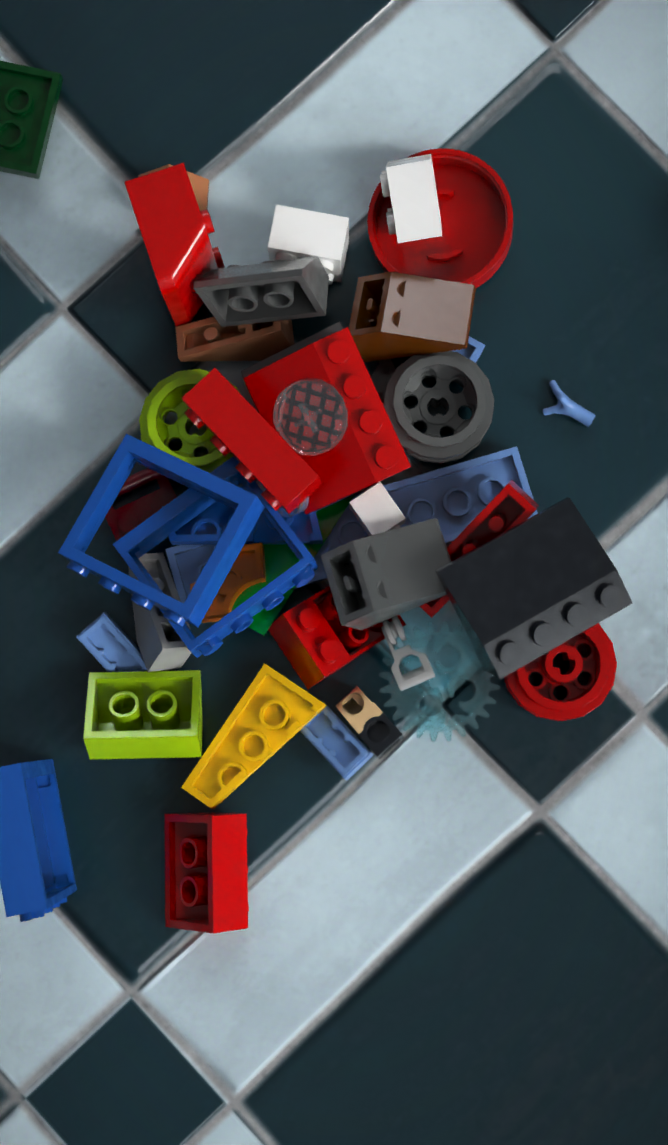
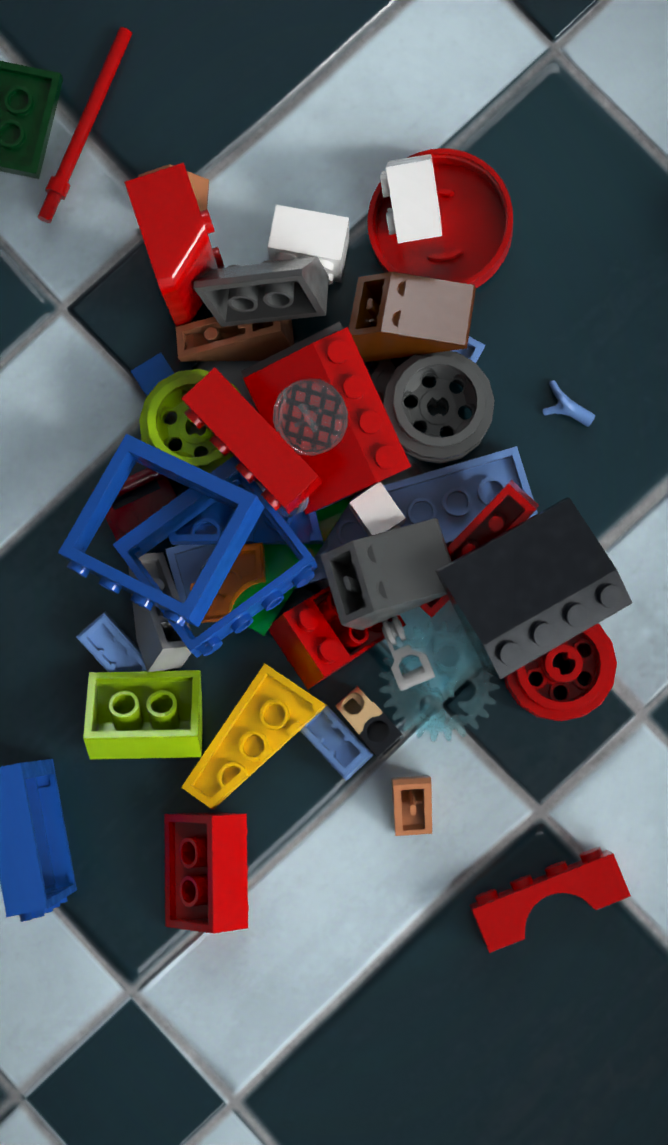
none -> red bar [37,27,133,223]
none -> blue slope [131,352,174,397]
none -> nougat slope [391,775,432,836]
none -> red arch [469,847,631,953]

